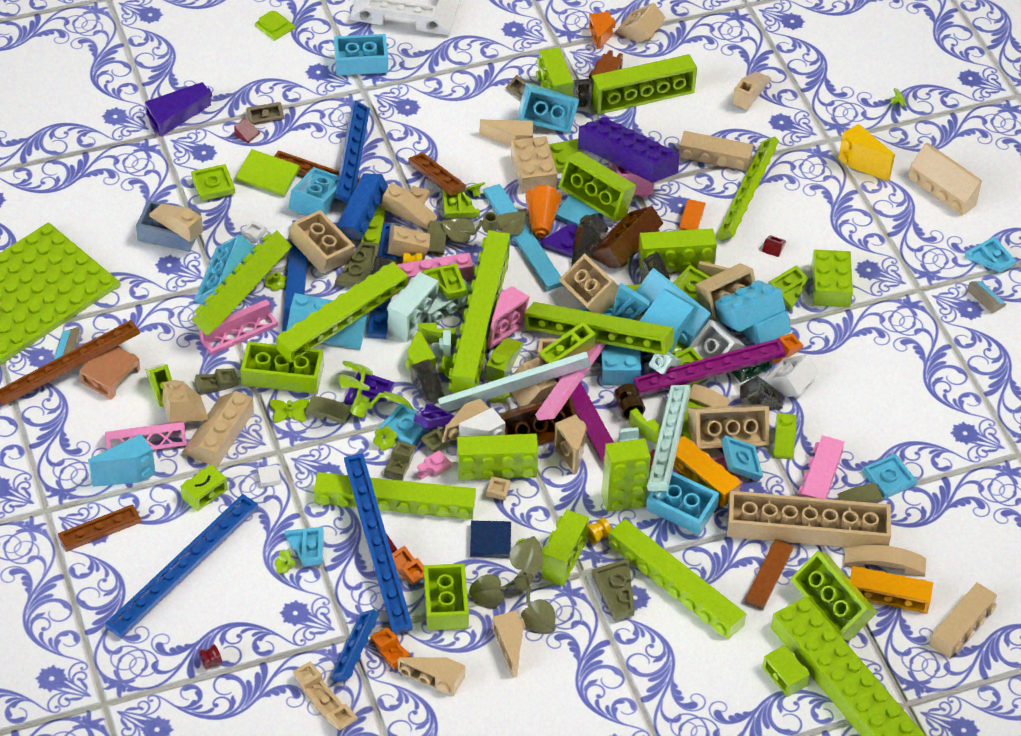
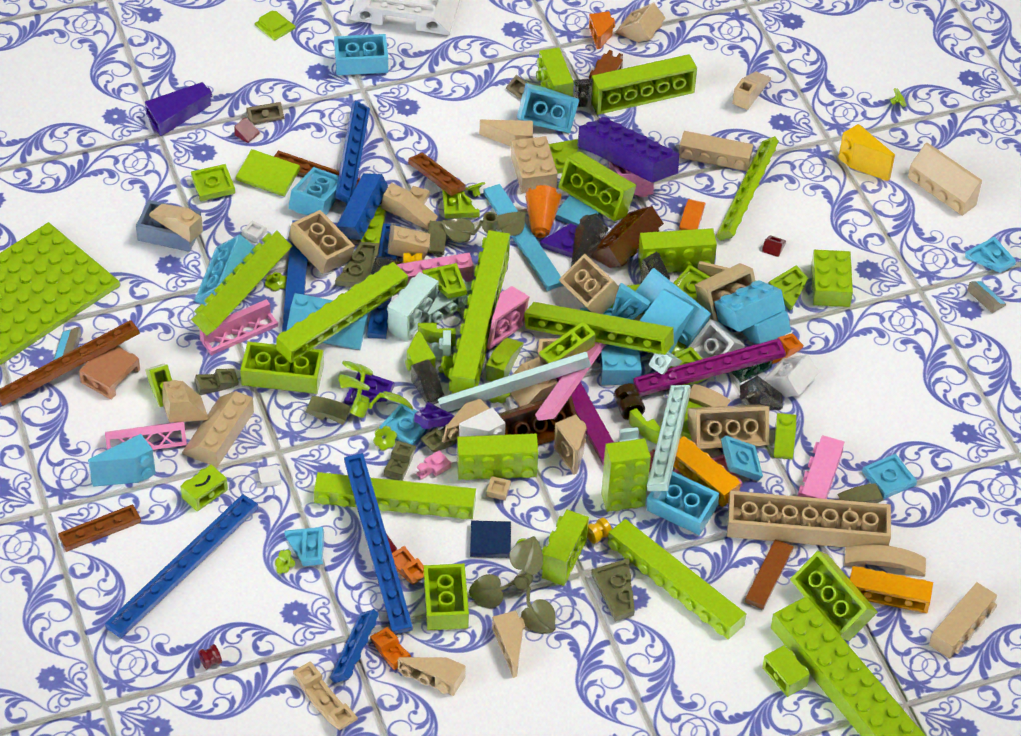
lime piece [270,399,309,423] -> none

